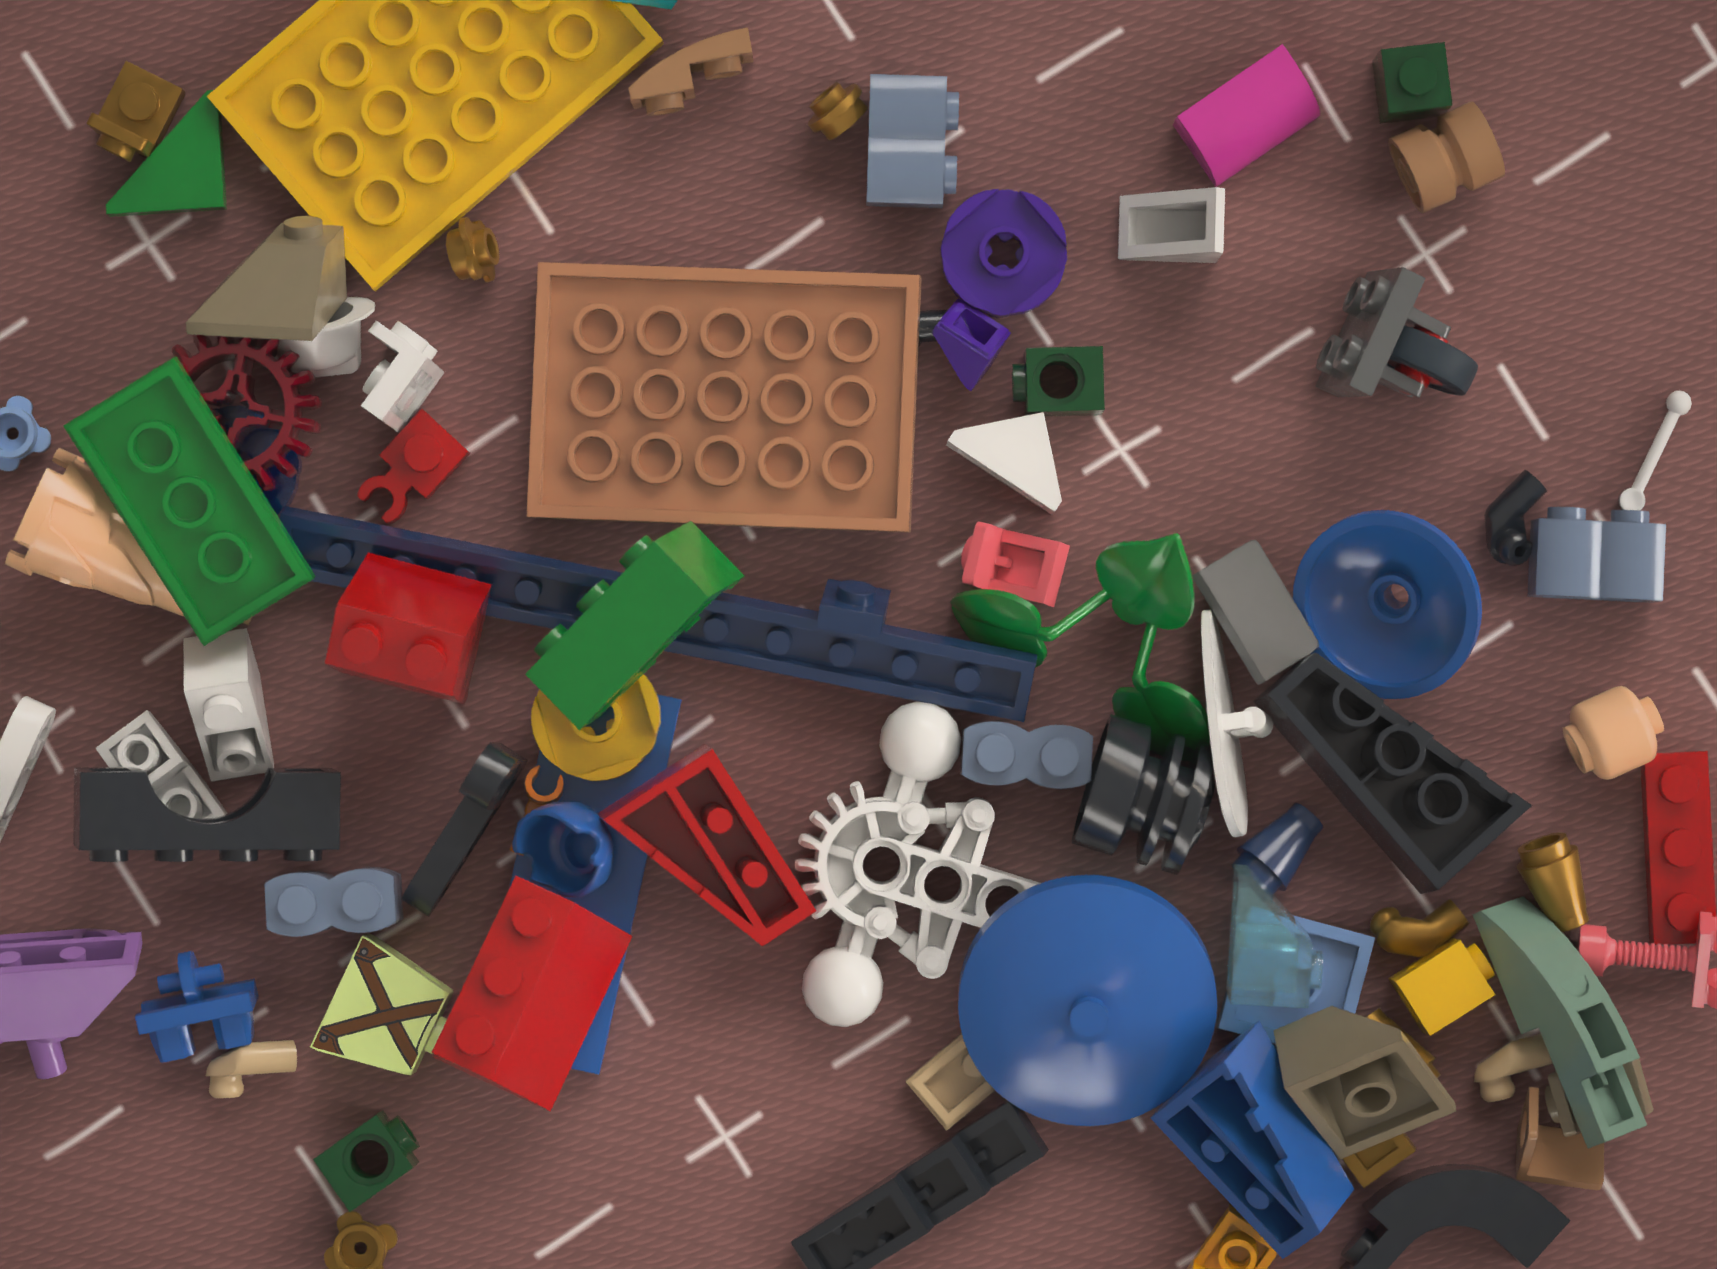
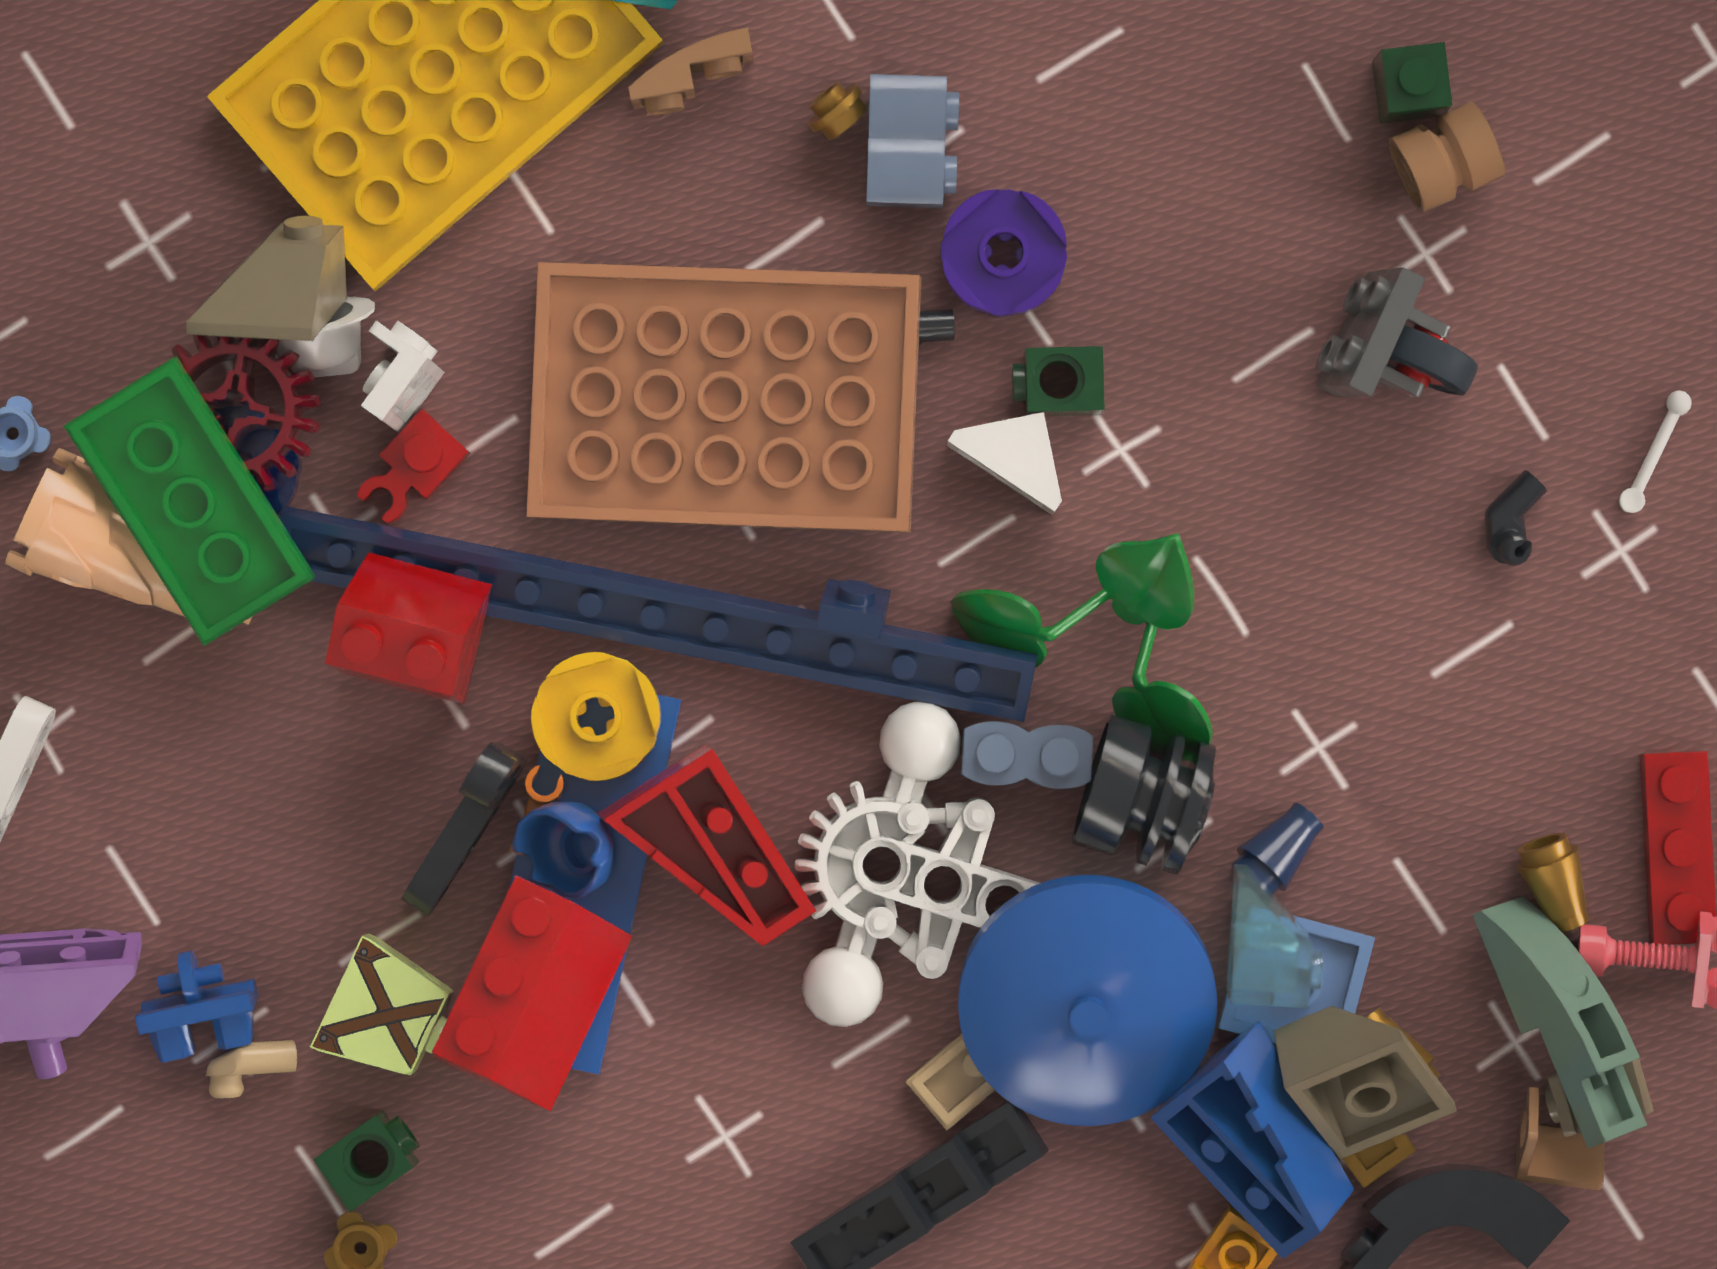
black arch [73,767,341,862] -> none
pearl gold bracket [86,61,186,162] -> none
white slope [96,710,228,819] -> none
green tile [106,90,227,217] -> none
white slope [183,628,274,781] -> none
sand blue brick [264,867,404,937] -> none
pearl gold plate [446,217,500,282] -> none
green wedge [525,521,745,730] -> none
dark purple slope [932,298,1011,391] -> none
coral bracket [961,521,1070,607] -> none
white slope [1118,187,1225,263] -> none
dark pink brick [1173,44,1320,187] -> none
dark grey slope [1192,540,1319,685] -> none
white shield [1201,609,1273,837] -> none
black wedge [1253,652,1532,894] -> none
blue dish [1293,510,1482,699] -> none
pearl gold arm [1370,899,1469,957] -> none
yellow brick [1388,938,1495,1036] -> none
tan arm [1474,1034,1553,1102] -> none
sand blue brick [1528,507,1666,603] -> none
light nougat head [1563,686,1664,780] -> none

